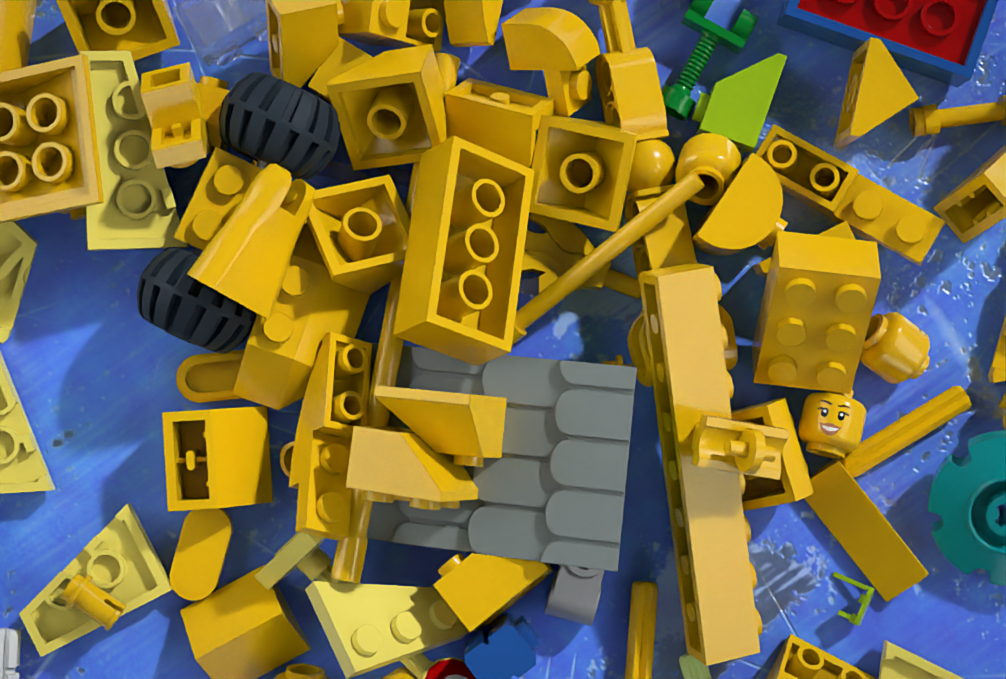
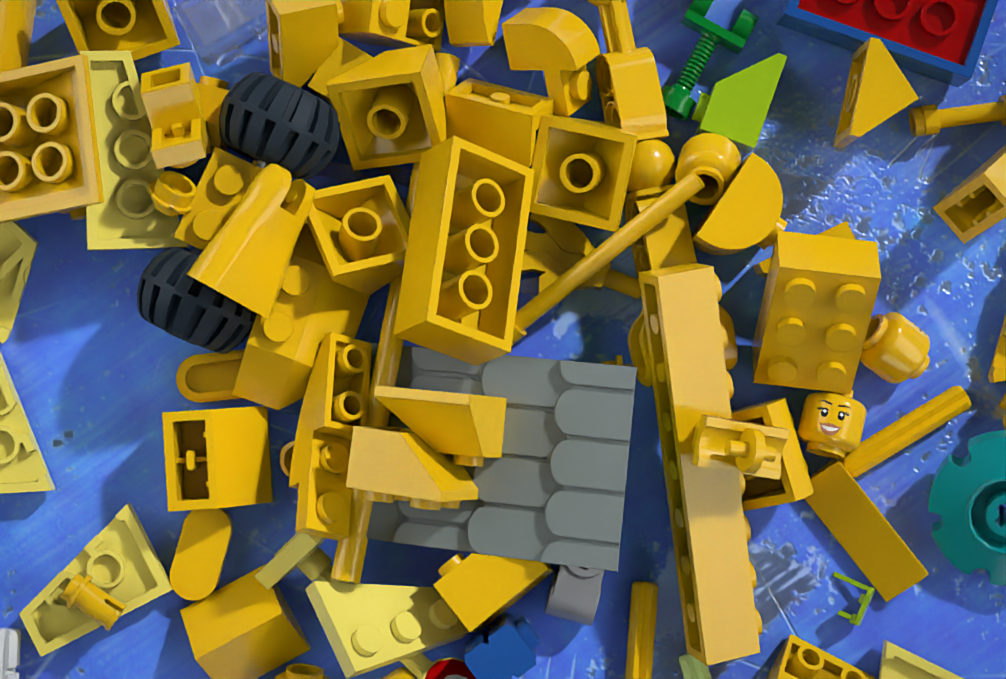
yellow slope [756,124,945,266] -> none
none -> yellow plate [148,171,197,216]

